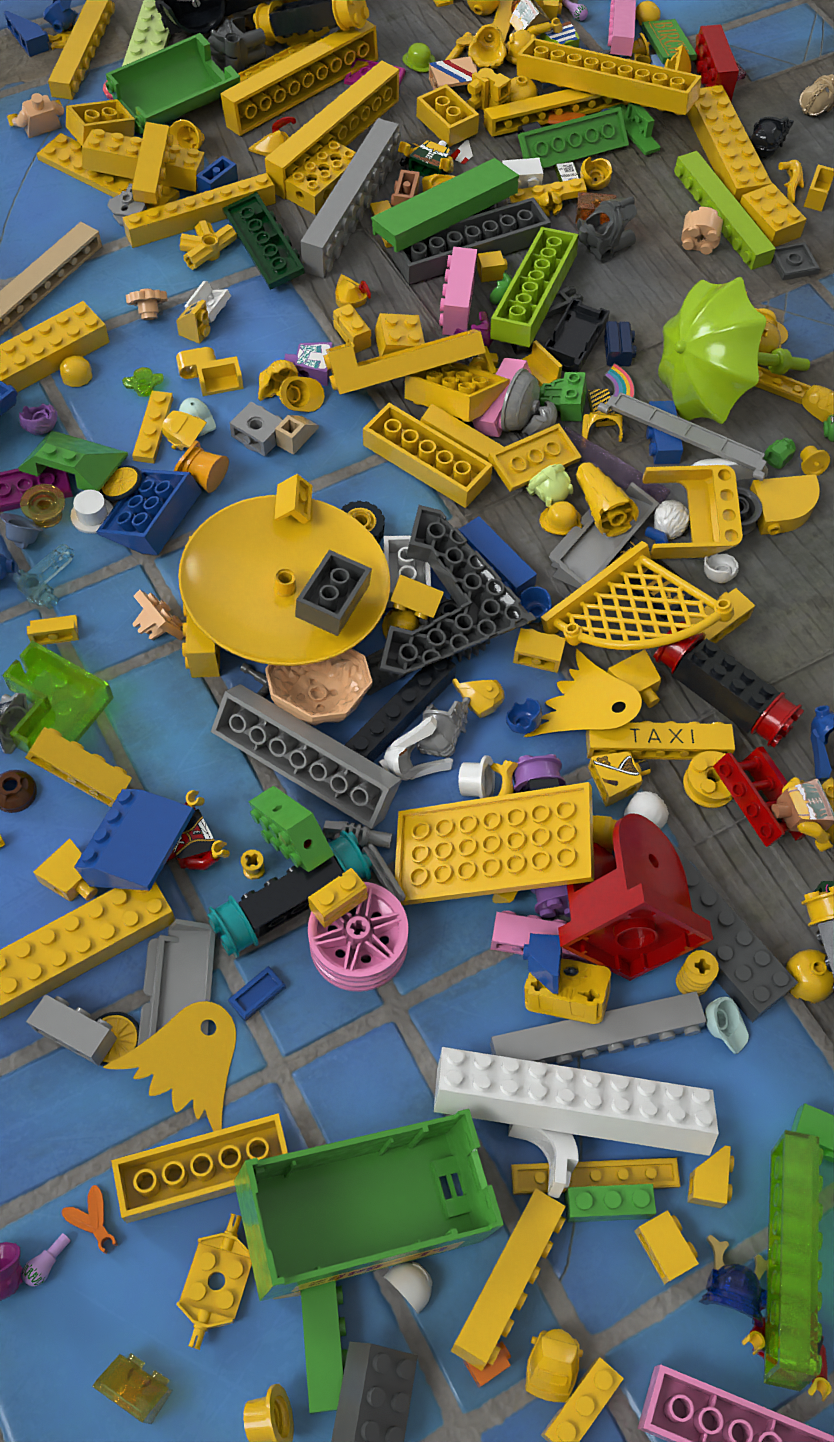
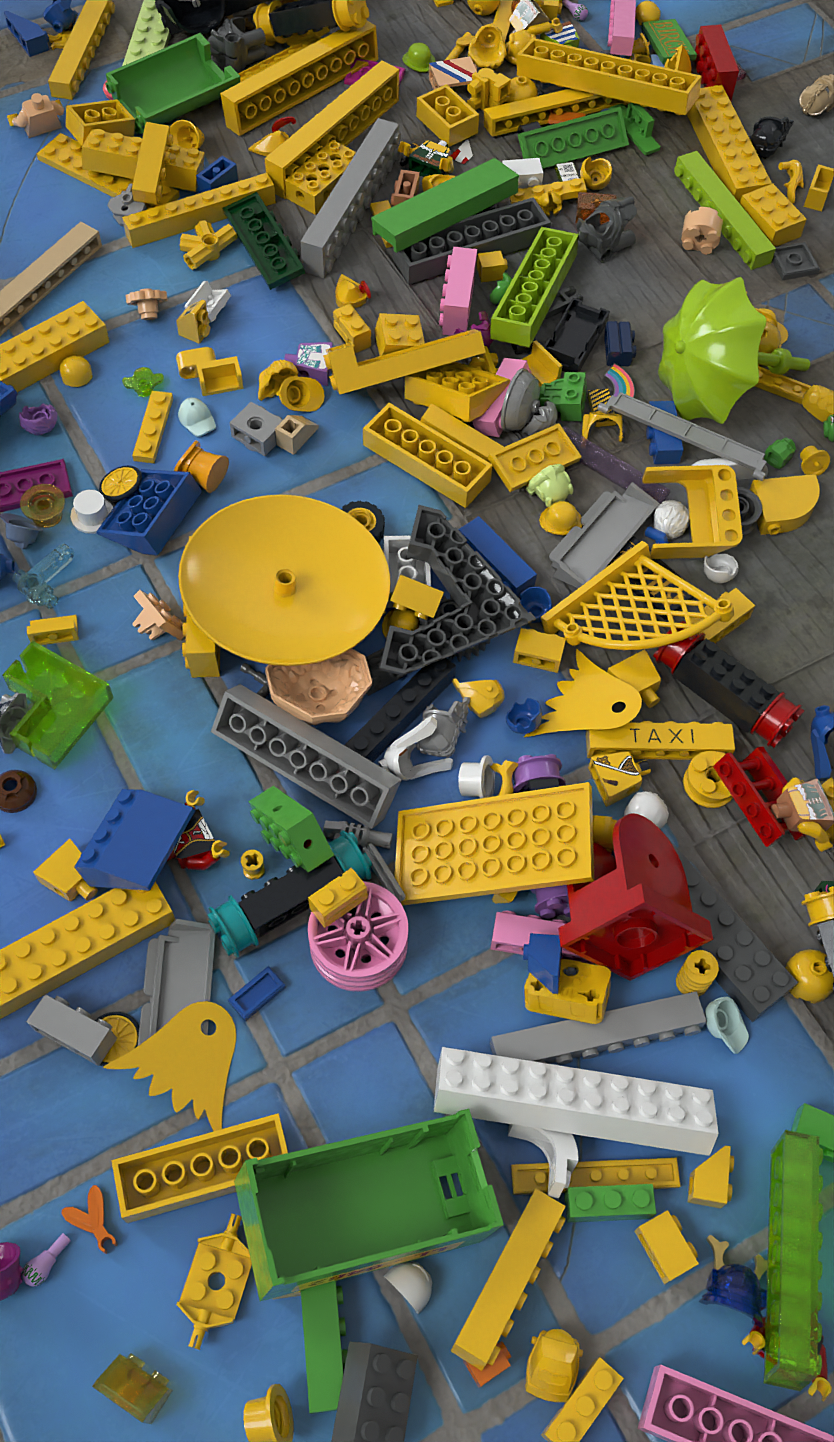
bright green slope [18,430,128,492] -> none
yellow brick [25,727,132,807] -> none
yellow helmet [162,411,207,451] -> none
yellow panel [274,474,313,524] -> none
dark grey brick [295,550,372,636] -> none
yellow cone [576,462,639,537] -> none

